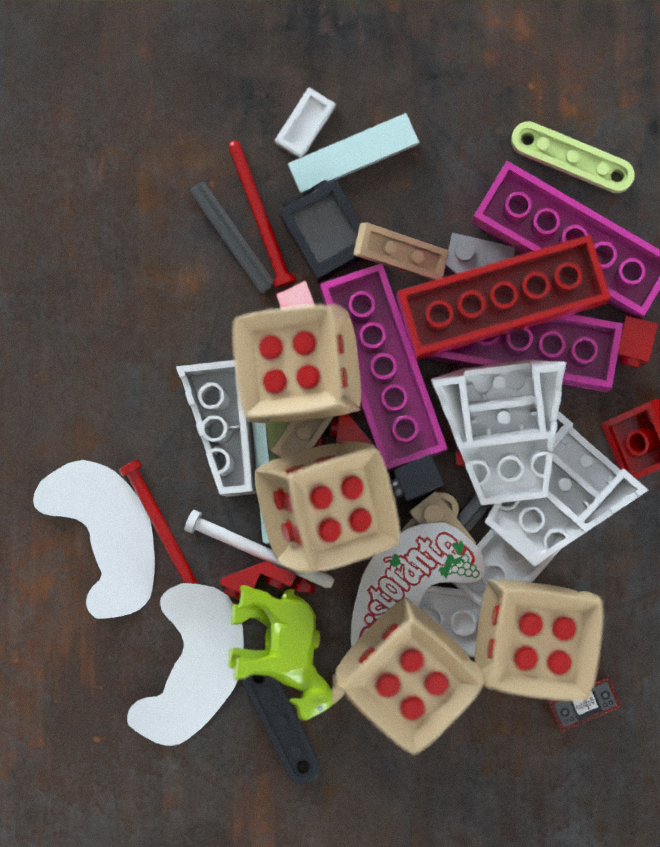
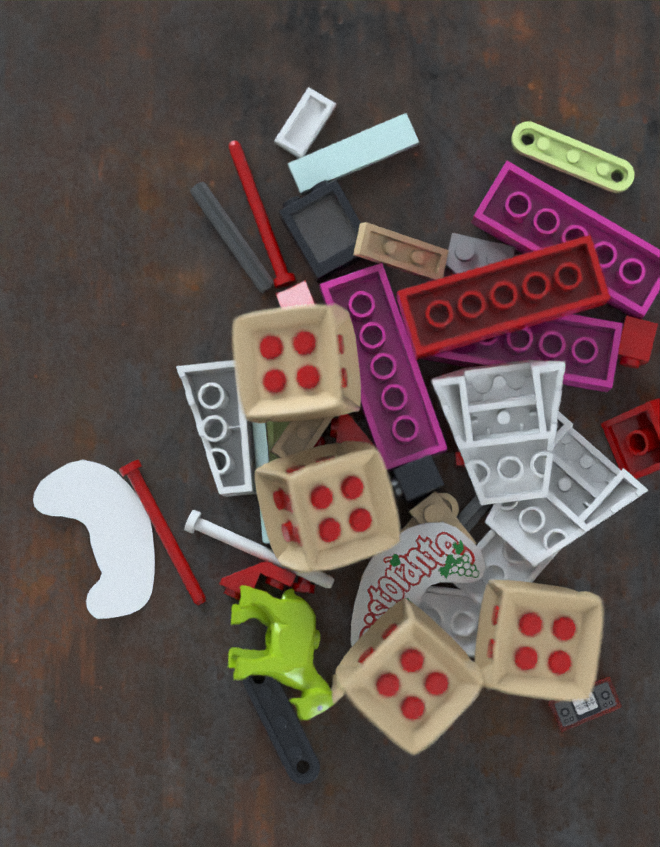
white sticker [127,583,244,746] -> none

